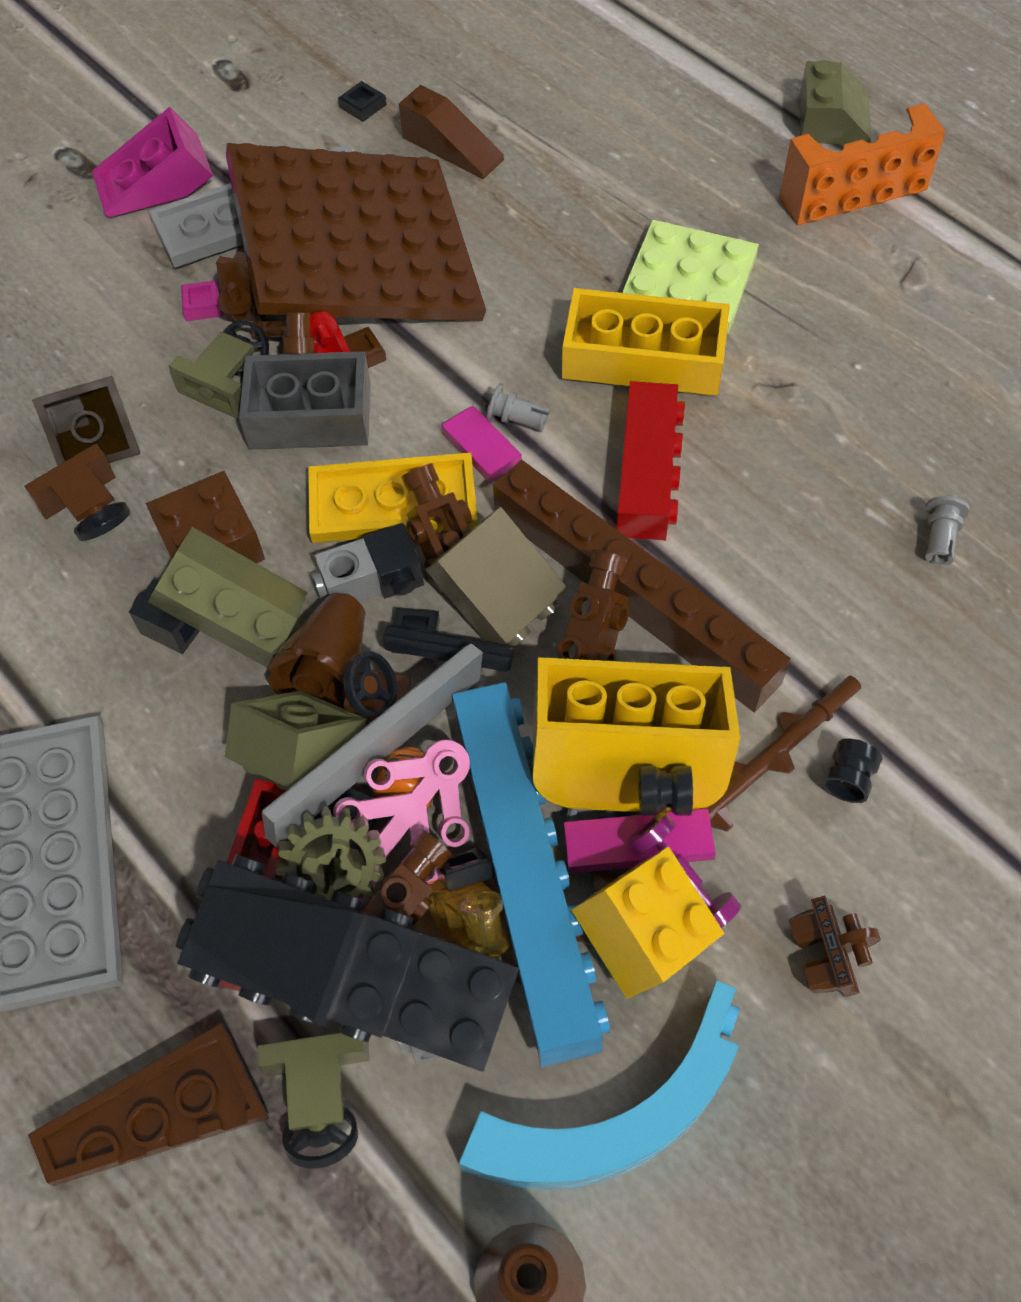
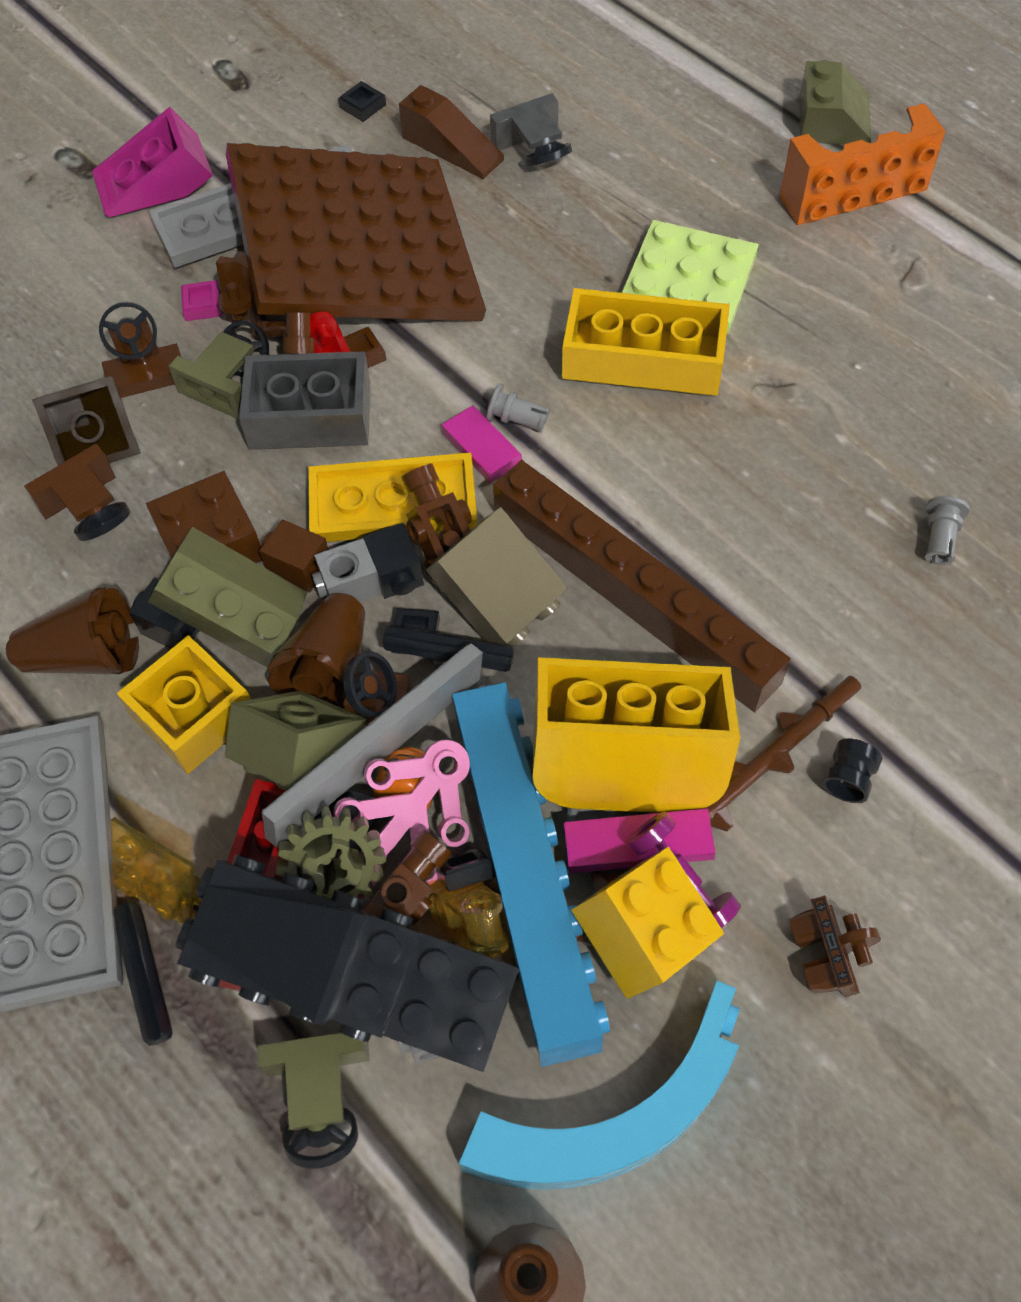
reddish brown wing [28,1023,270,1186] -> none
reddish brown brick [557,549,629,661] -> none
red brick [617,381,685,541] -> none
black wheel [638,766,693,816] -> none
none -> reddish brown cone [6,587,139,674]
none -> reddish brown piece [99,302,182,398]
none -> clear yellow hinge [111,817,202,925]
none -> black axle [114,901,173,1046]
none -> yellow brick [116,635,251,775]
none -> reddish brown brick [259,519,329,593]
none -> flat silver piece [490,93,572,166]

